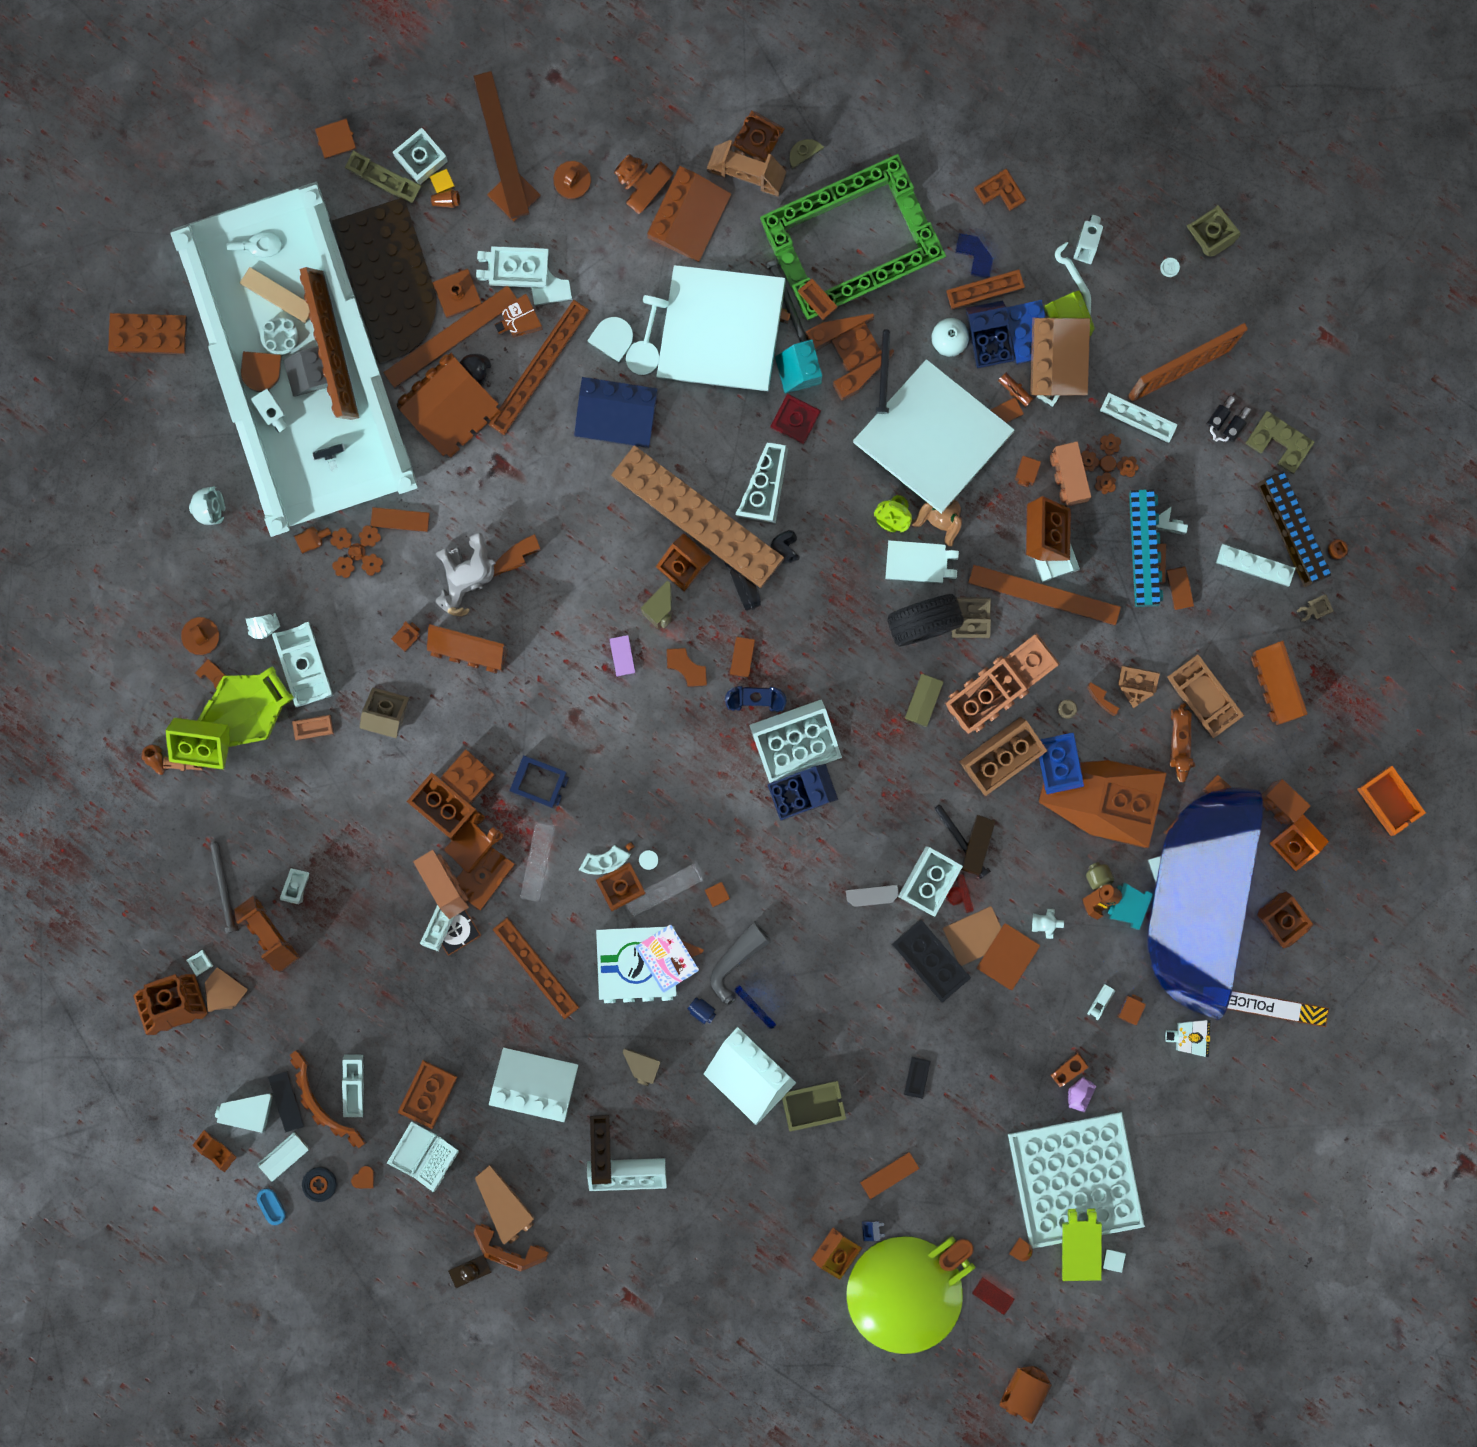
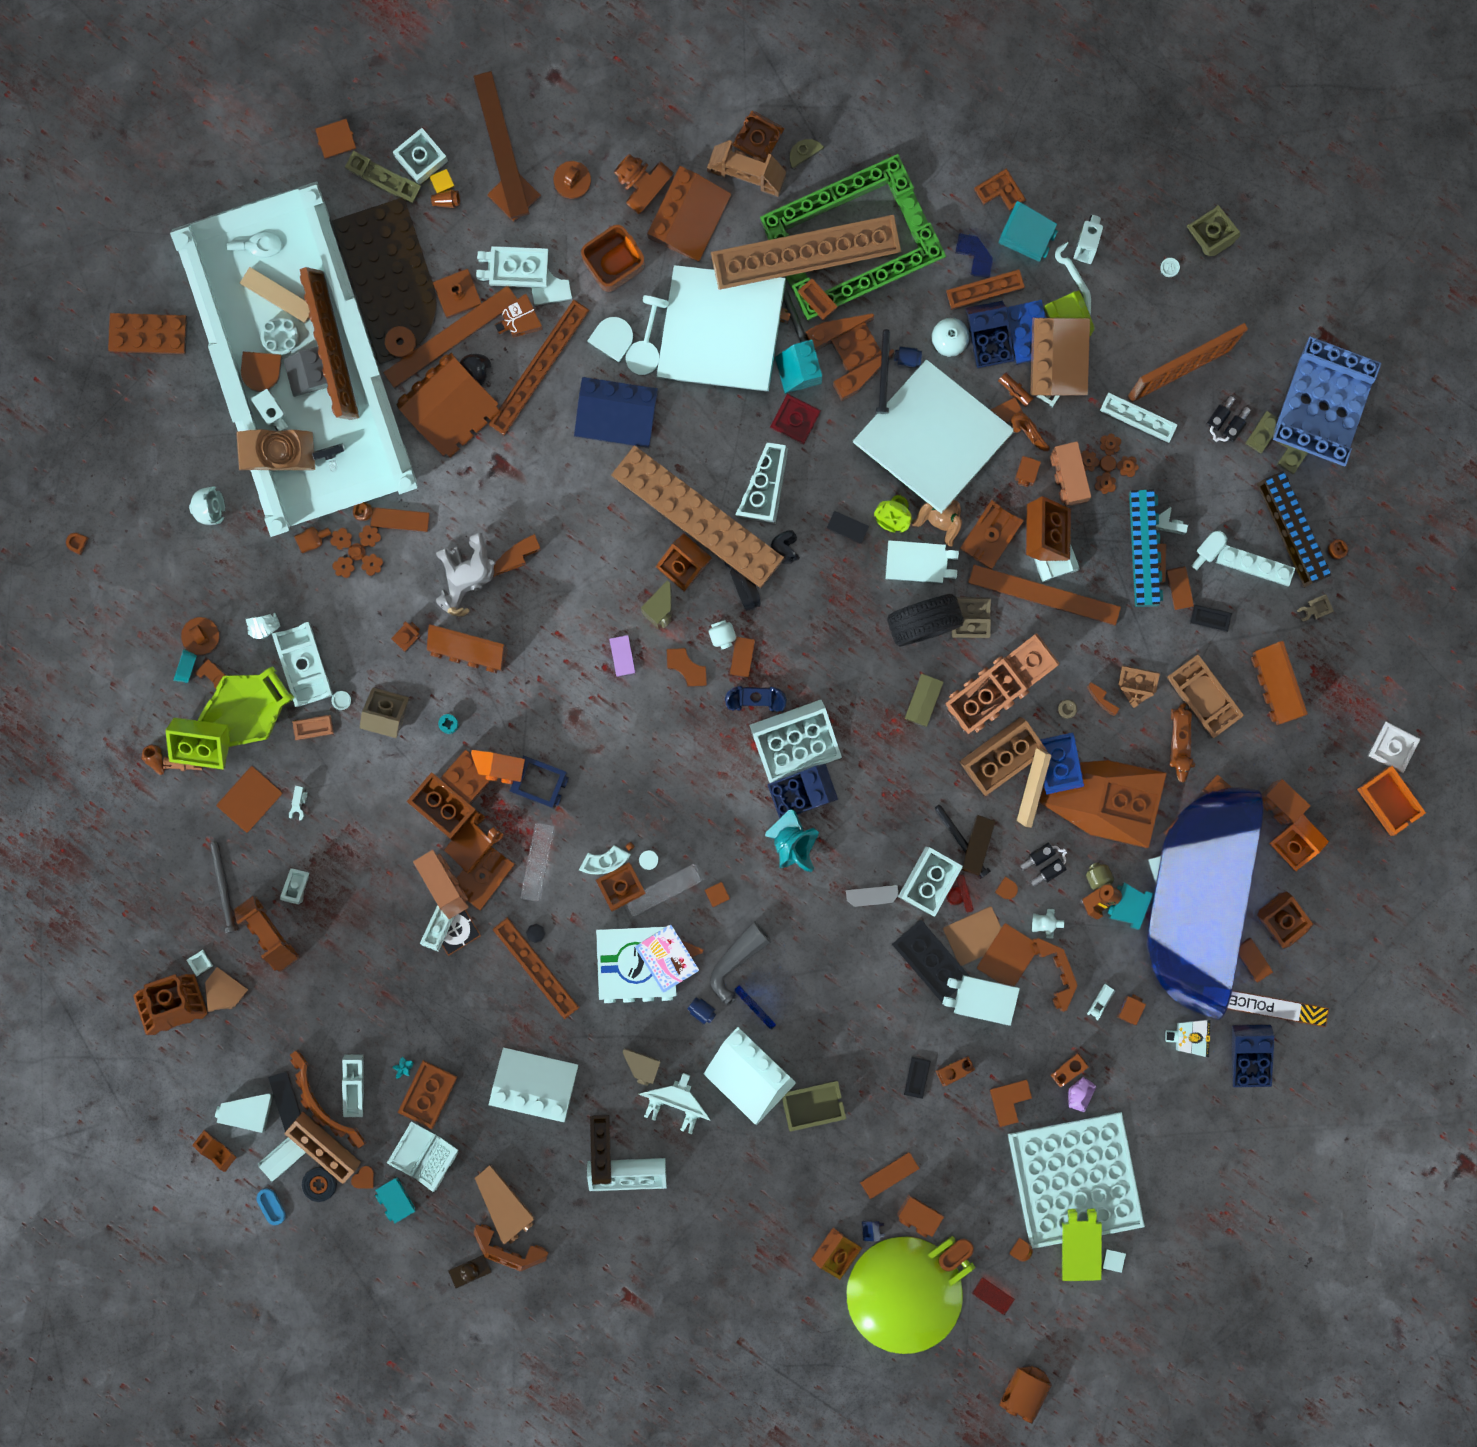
none -> dark orange tile [66,533,89,555]
none -> teal piece [173,649,197,683]
none -> dark orange sticker [216,766,282,833]
none -> medium nougat slope [236,429,315,470]
none -> medium nougat brick [284,1112,361,1184]
none -> light aqua plate [289,786,307,821]
none -> light aqua piece [331,691,351,710]
none -> dark orange tile [353,502,372,521]
none -> teal brick [375,1177,416,1223]
none -> dark orange piece [385,326,416,358]
none -> teal plant [393,1056,414,1079]
none -> teal wheel [438,714,459,734]
none -> orange slope [471,750,525,784]
none -> black tile [526,924,546,943]
none -> dark orange piece [581,225,645,292]
none -> light aqua connector [639,1073,711,1134]
none -> light aqua head [709,620,736,649]
none -> medium nougat plate [711,215,901,290]
none -> teal helmet [765,810,819,872]
none -> black tile [826,511,869,544]
none -> dark blue brick [894,346,922,367]
none -> dark orange brick [897,1194,944,1238]
none -> dark orange leg [935,1056,975,1086]
none -> light aqua tile [942,975,1020,1026]
none -> dark orange piece [960,500,1024,570]
none -> dark orange tile [989,1079,1032,1127]
none -> dark orange tile [994,876,1018,899]
none -> teal slope [998,201,1058,262]
none -> dark orange piece [1011,413,1050,451]
none -> tan tile [1017,748,1051,828]
none -> black piece [1020,842,1067,887]
none -> dark orange slope [1032,938,1078,1012]
none -> black tile [1190,605,1232,632]
none -> light aqua piece [1191,531,1227,570]
none -> dark blue slope [1232,1025,1274,1087]
none -> dark orange slope [1234,938,1273,983]
none -> medium blue slope [1273,336,1381,466]
none -> white tile [1368,722,1420,773]

